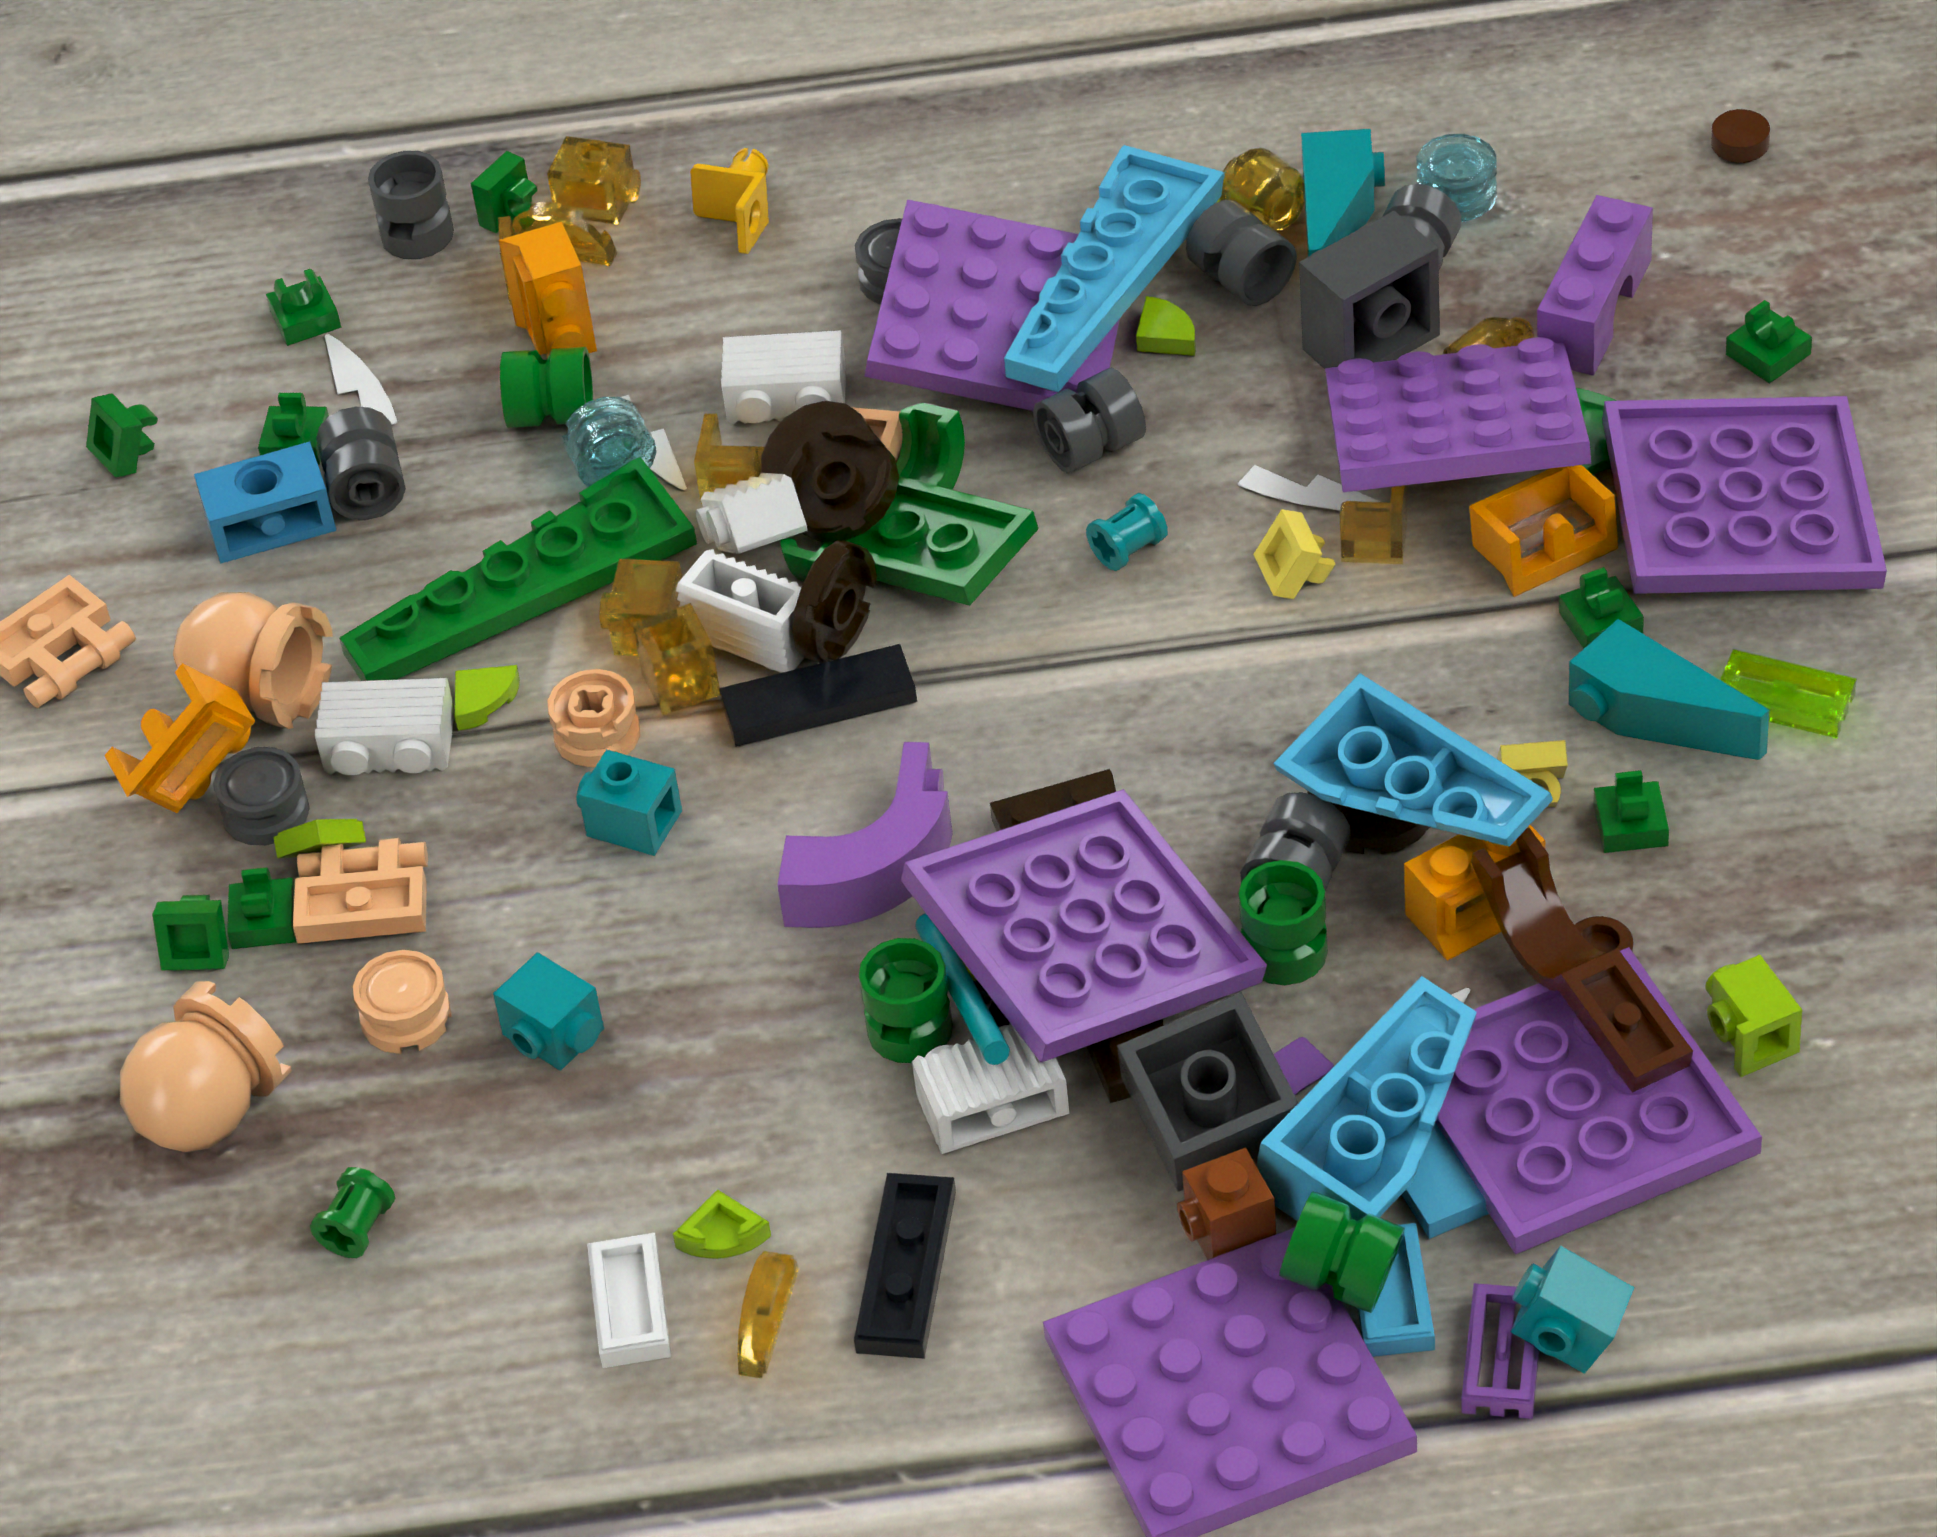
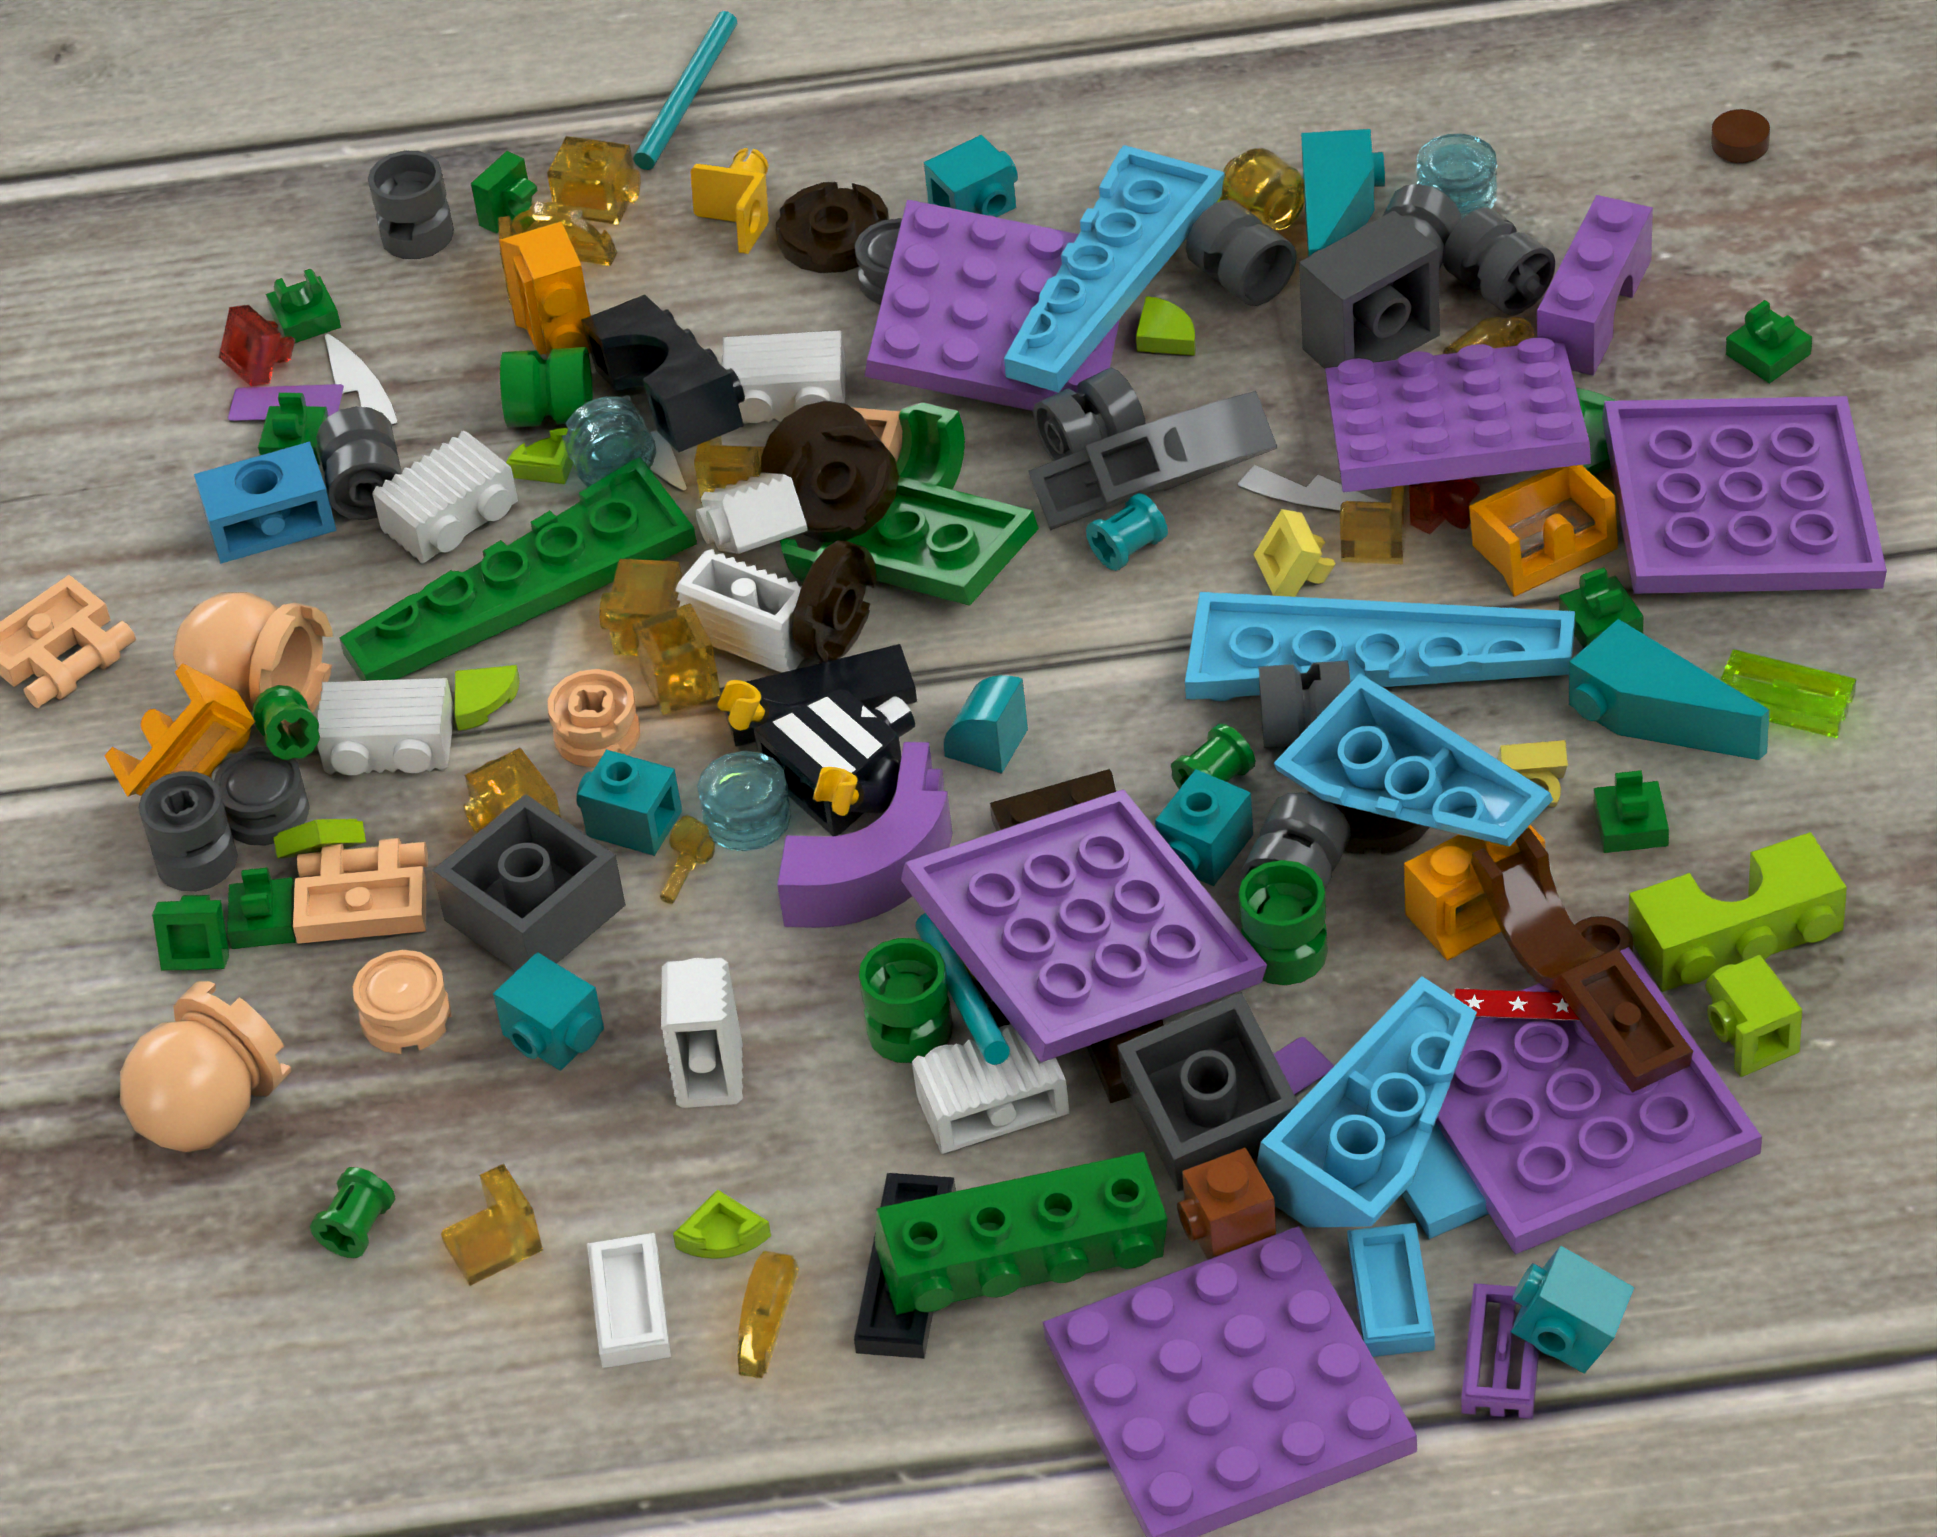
green tile [86,393,158,478] -> none
green wheel [1279,1191,1405,1313] -> none
none -> dark grey wheel [138,771,238,892]
none -> clear red tile [218,305,295,386]
none -> medium lavender sticker [228,384,344,421]
none -> green bush [252,685,320,760]
none -> white brick [372,431,518,564]
none -> dark grey brick [432,794,626,971]
none -> clear yellow panel [441,1163,543,1286]
none -> clear yellow brick [463,748,561,834]
none -> lime tile [506,428,582,484]
none -> black arch [581,295,745,452]
none -> teal bar [633,11,737,170]
none -> clear yellow hand [660,815,715,904]
none -> white brick [661,958,743,1108]
none -> clear light blue wheel [697,751,791,851]
none -> torso [717,680,915,836]
none -> dark brown tile [775,182,889,273]
none -> green brick [875,1152,1168,1315]
none -> teal brick [924,134,1018,217]
none -> teal brick [944,675,1028,773]
none -> dark grey slope [1028,391,1277,531]
none -> teal brick [1155,769,1254,886]
none -> green bush [1171,724,1256,789]
none -> medium azure wing [1185,592,1575,701]
none -> dark grey wheel [1258,660,1350,748]
none -> clear red tile [1409,478,1480,535]
none -> dark grey wheel [1443,207,1555,315]
none -> red sticker [1454,989,1580,1021]
none -> lime arch [1628,832,1847,992]

